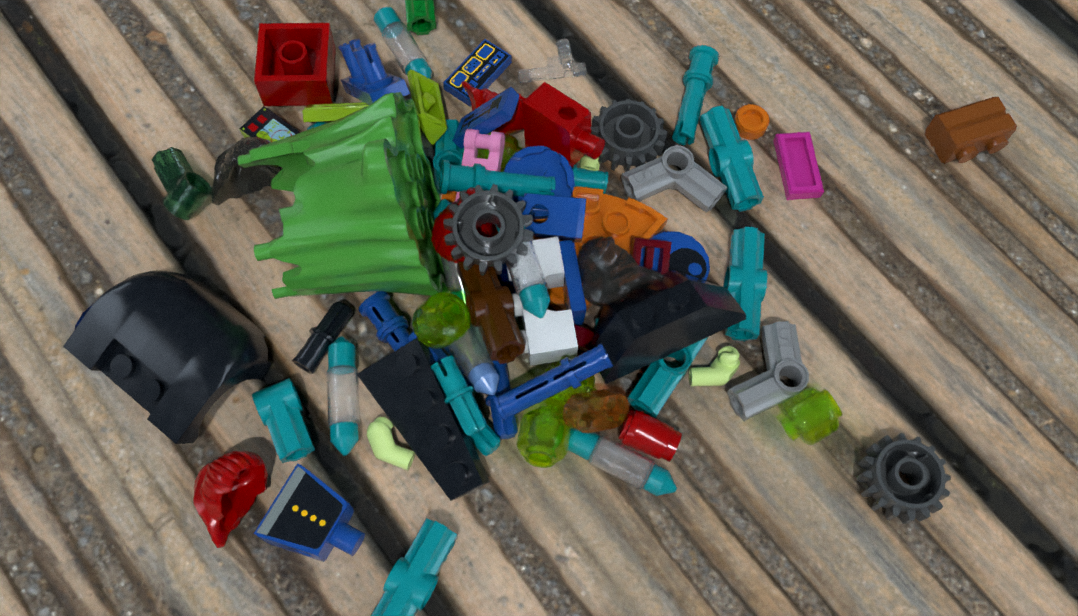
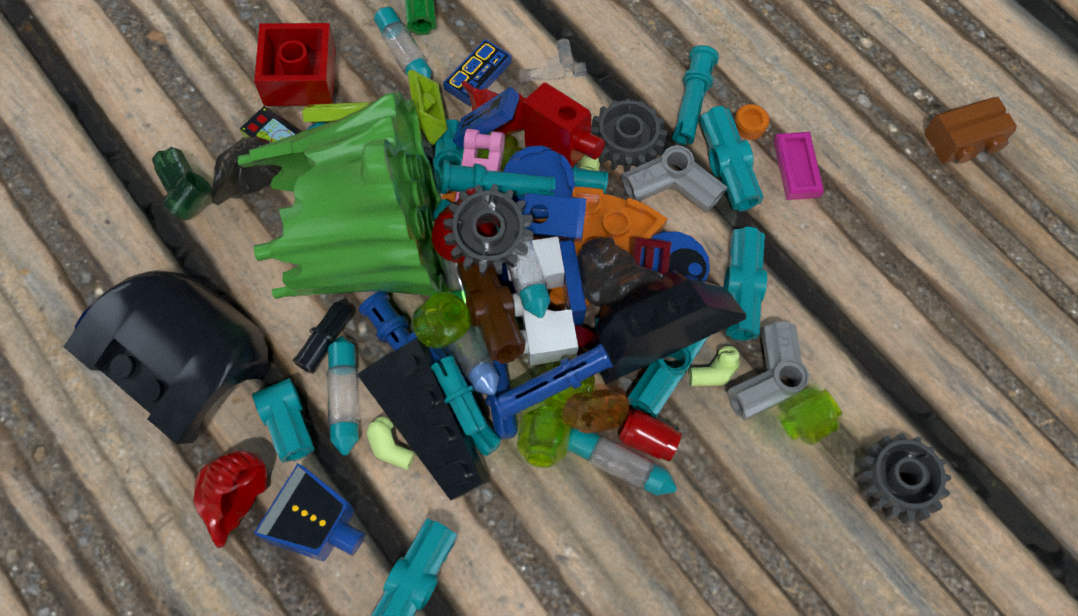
blue plate [338,38,410,105] -> none

